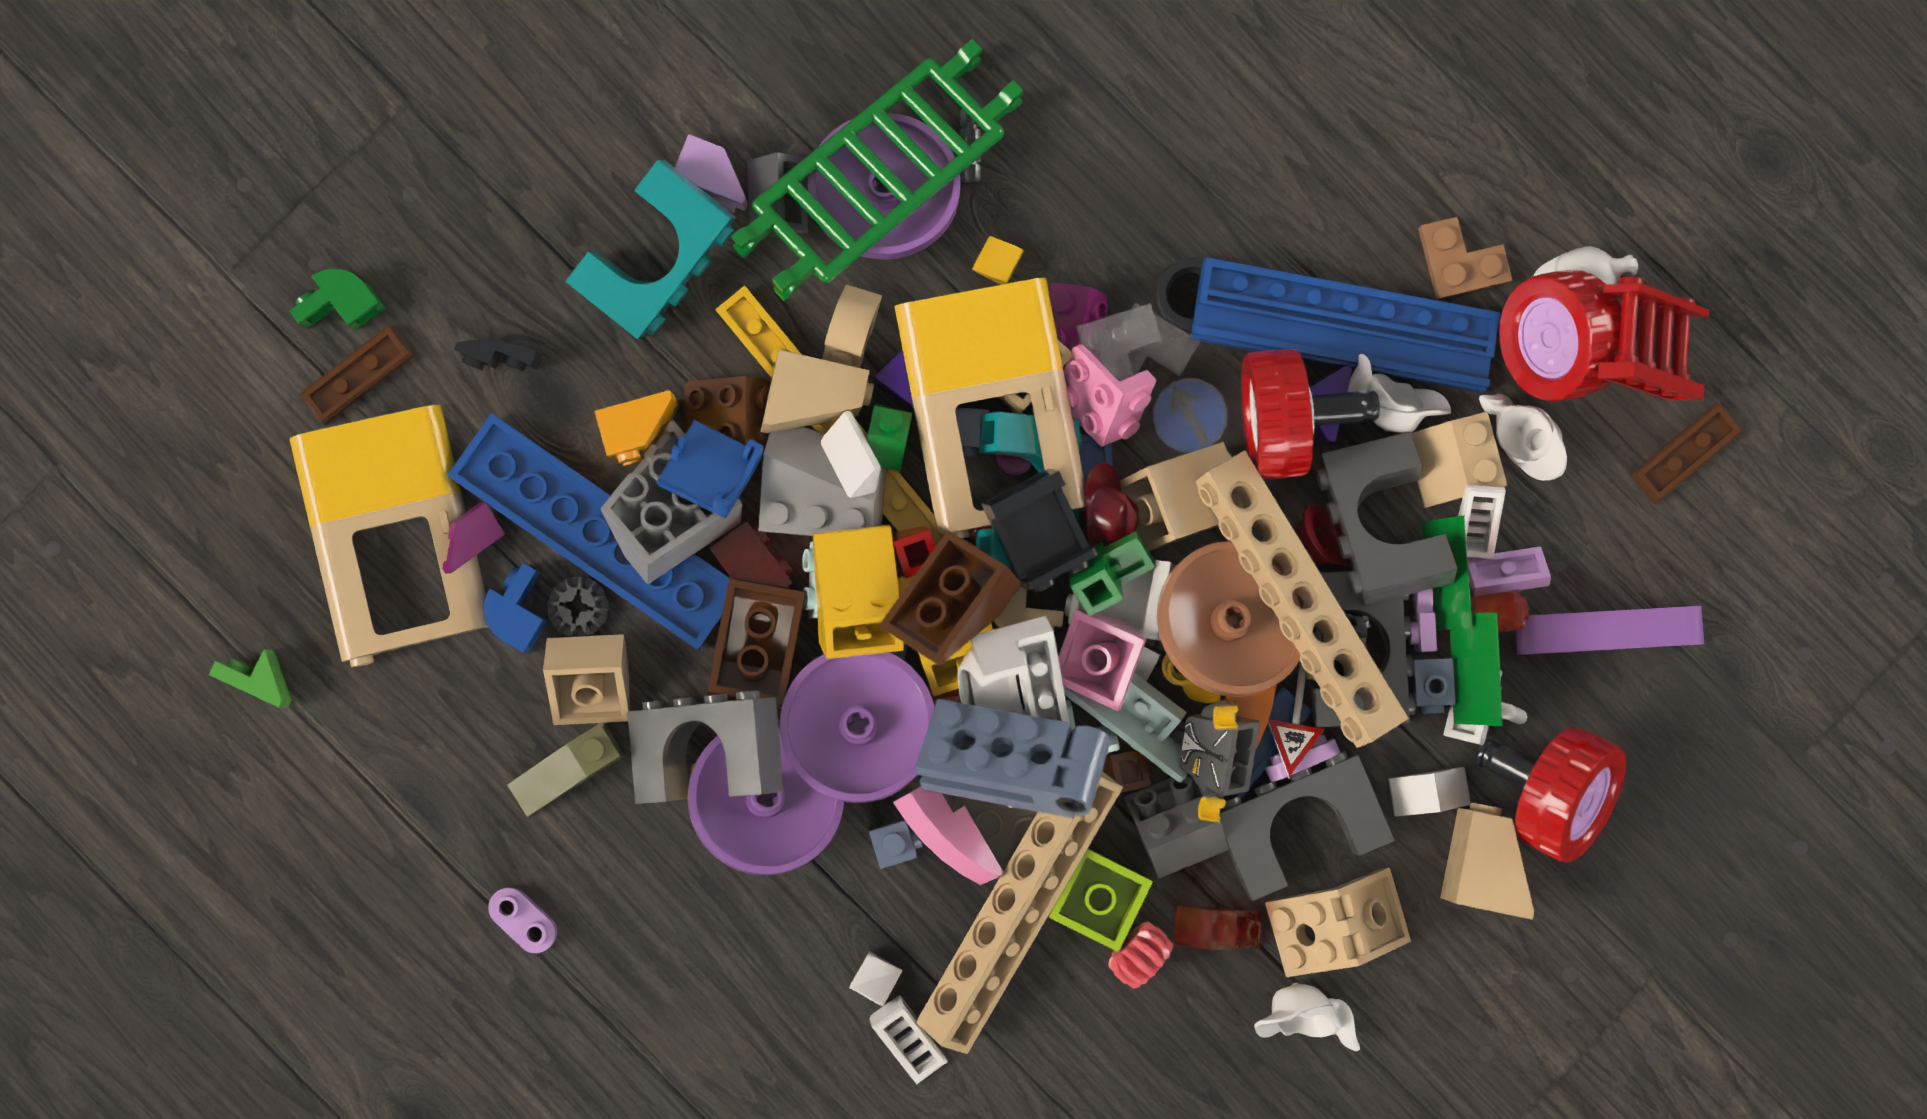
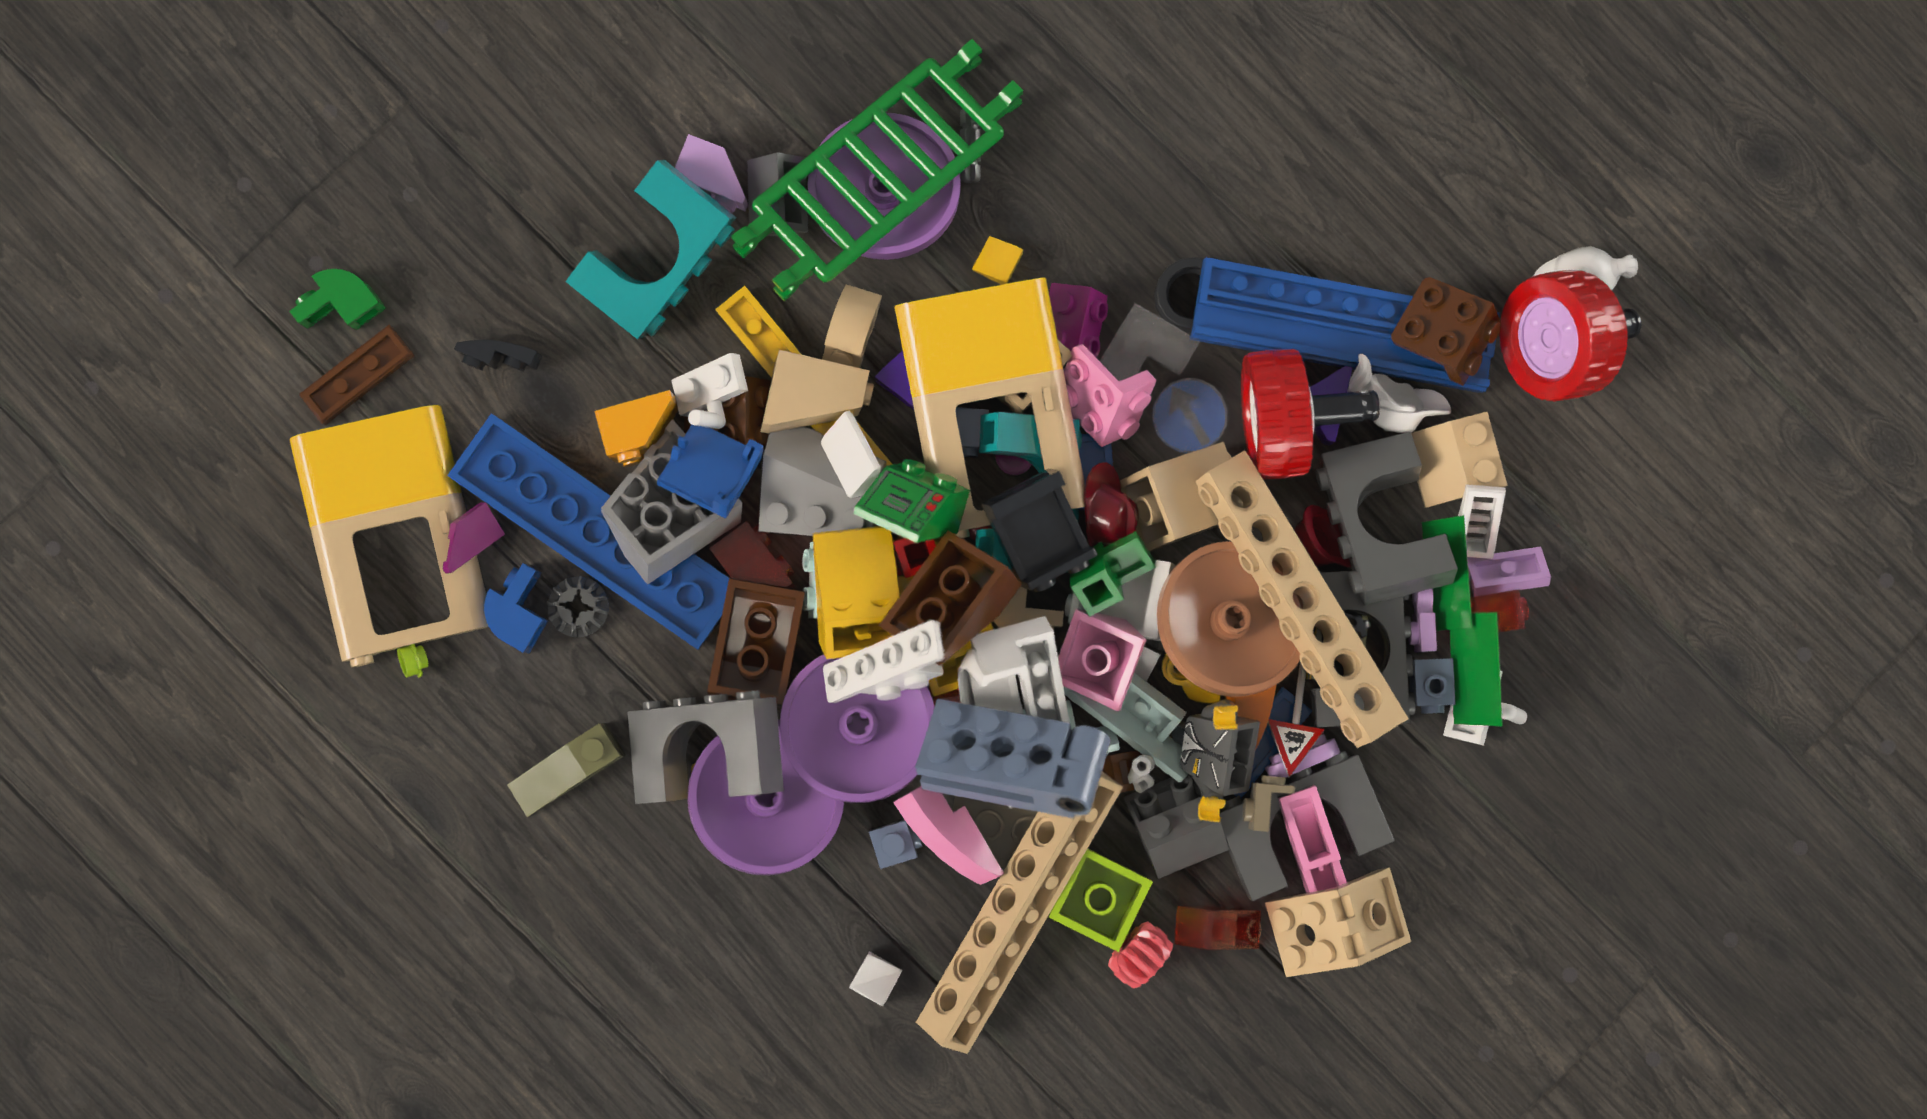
bright green slope [209,649,292,707] -> none
lavender plate [488,887,557,953] -> none
tan slope [543,634,630,725] -> none
green slope [867,403,914,472] -> none
white slope [869,995,948,1084] -> none
clear plate [1076,303,1161,381] -> none
white hair [1255,983,1360,1051] -> none
white slope [1388,767,1470,817] -> none
medium nougat plate [1418,217,1513,301] -> none
tan slope [1440,803,1534,920] -> none
red wheel [1476,727,1626,862] -> none
white hair [1479,394,1567,481] -> none
medium lavender beam [1515,606,1704,655] -> none
red fence [1598,277,1709,401] -> none
reddish brown tile [1630,402,1744,504] -> none
none -> lime plate [397,644,428,678]
none -> white plate [671,353,748,429]
none -> white bracket [823,621,944,703]
none -> green slope [853,459,970,543]
none -> white arm [1127,754,1155,793]
none -> dark tan bracket [1243,776,1295,832]
none -> bright pink slope [1278,785,1347,893]
none -> reddish brown bracket [1391,277,1501,386]

